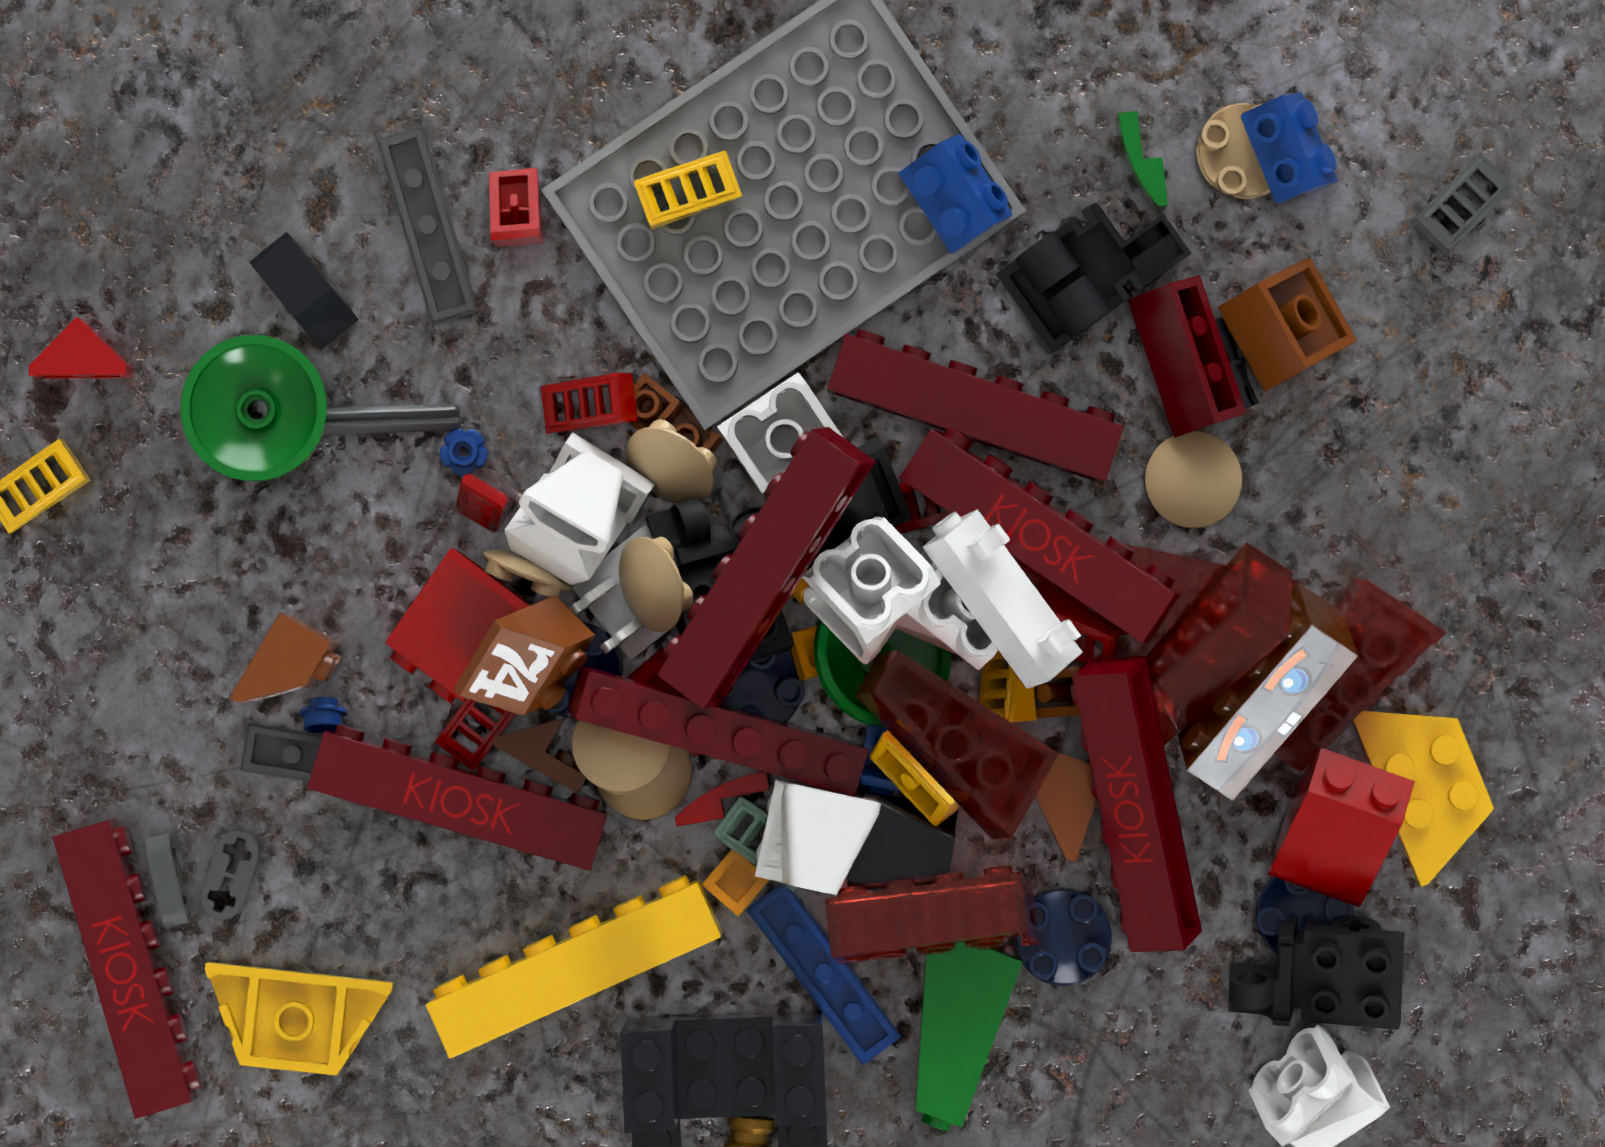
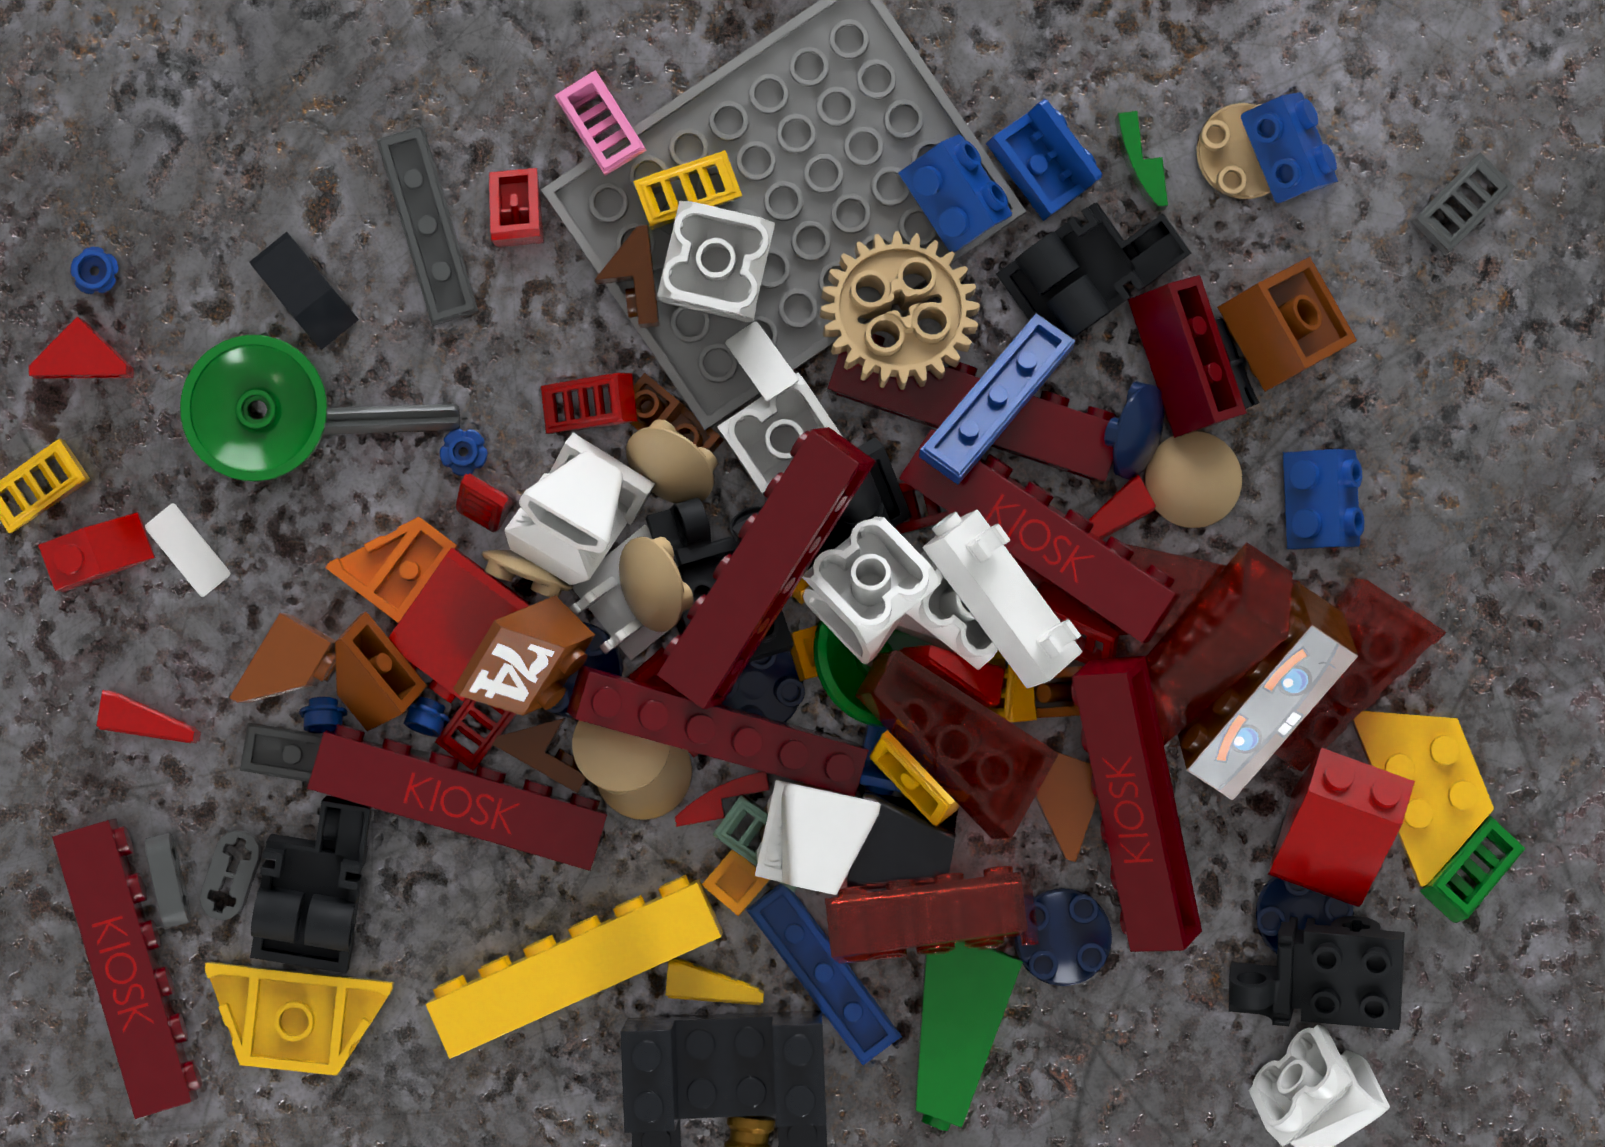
none -> red slope [38,512,156,592]
none -> blue plate [70,247,119,294]
none -> red slope [96,690,201,744]
none -> white sticker [145,503,231,597]
none -> black plate [250,795,372,973]
none -> orange wing [325,517,460,623]
none -> dark orange slope [335,611,427,732]
none -> blue plate [404,697,450,737]
none -> bright pink slope [554,70,646,176]
none -> reddish brown slope [594,225,660,328]
none -> white piece [657,201,775,322]
none -> yellow slope [665,957,764,1005]
none -> white sticker [725,321,799,401]
none -> tan gear [820,231,980,390]
none -> red slope [898,645,1005,708]
none -> tile [919,313,1075,485]
none -> blue bracket [986,99,1102,221]
none -> red slope [1089,474,1156,539]
none -> dark blue dish [1104,381,1164,480]
none -> blue bracket [1283,449,1364,550]
none -> green slope [1420,816,1526,923]

